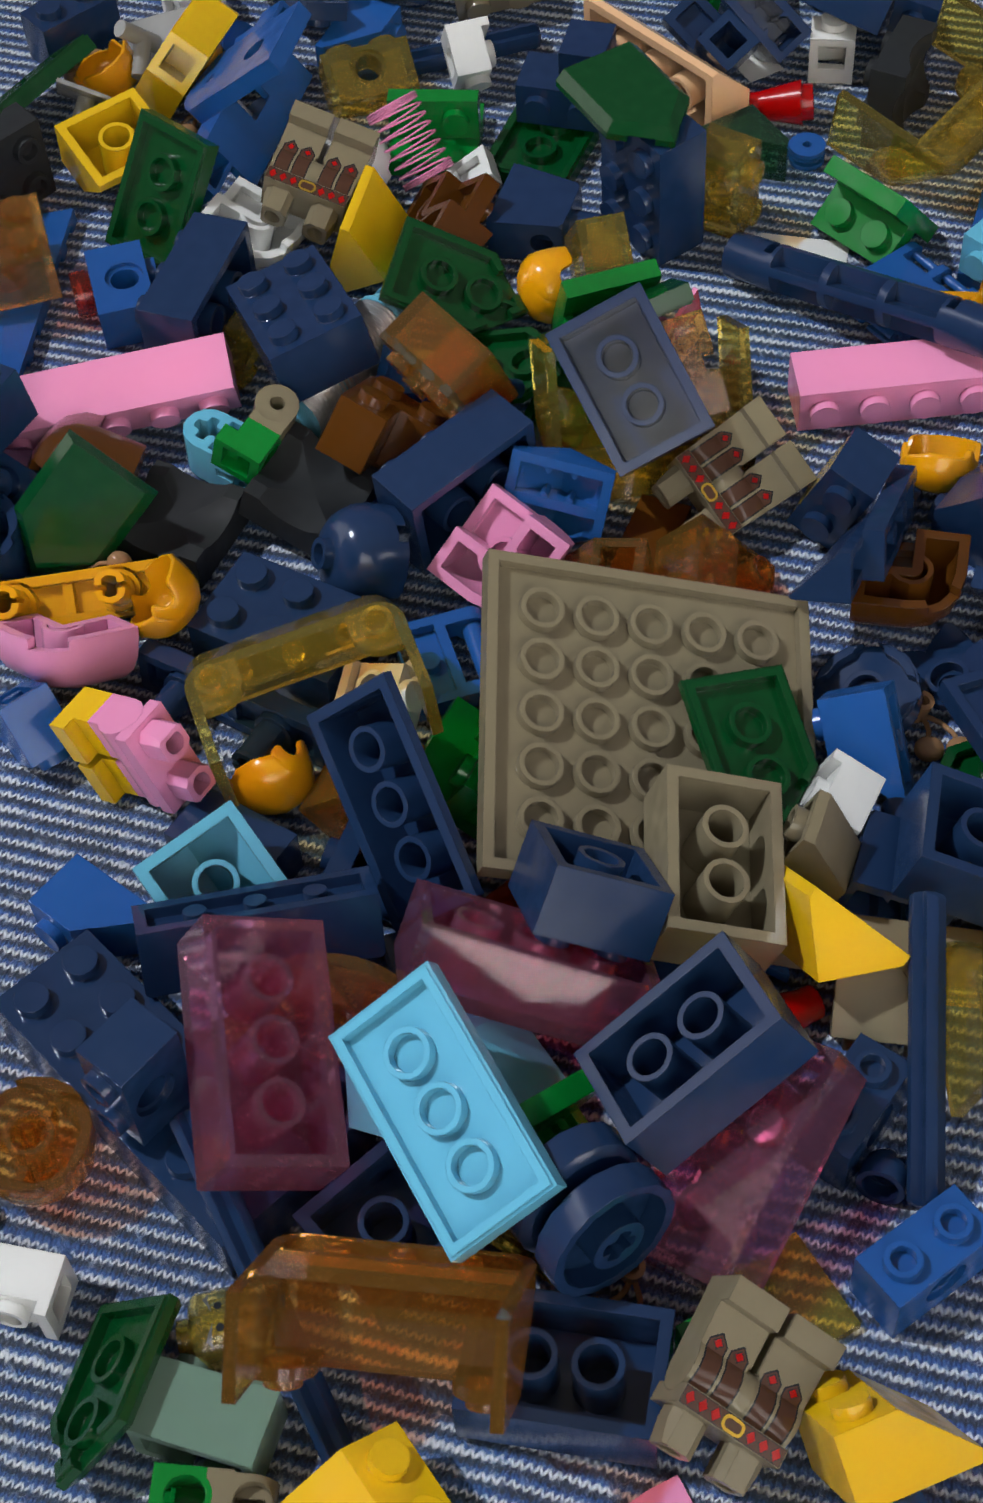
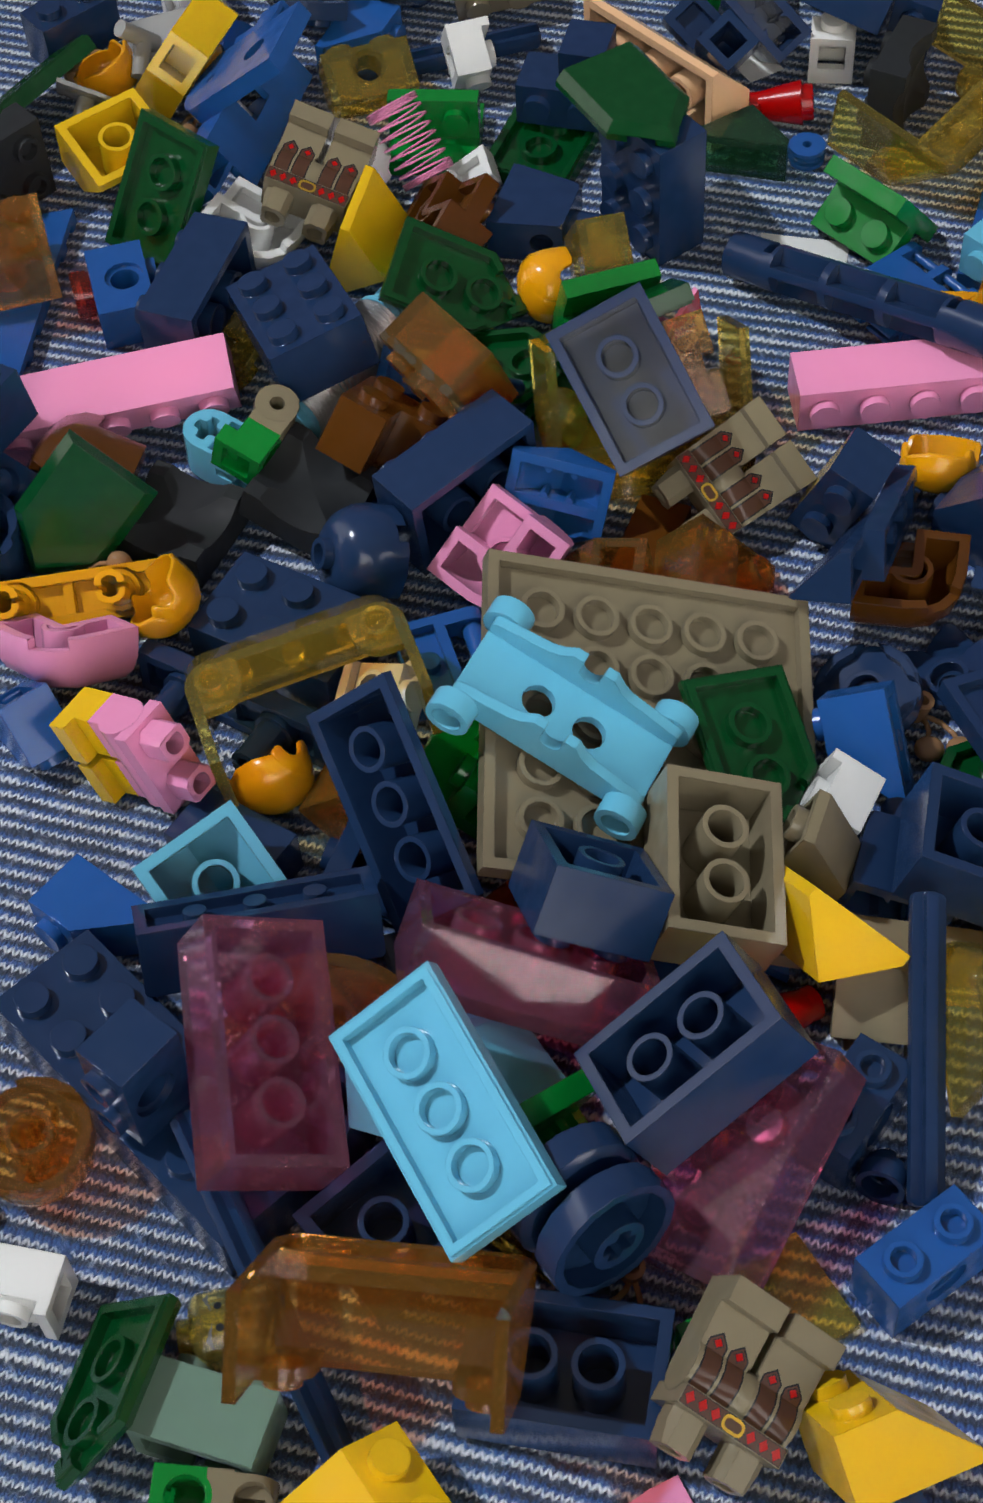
clear yellow brick [704,122,765,239] -> none
none -> medium azure piece [425,595,699,841]

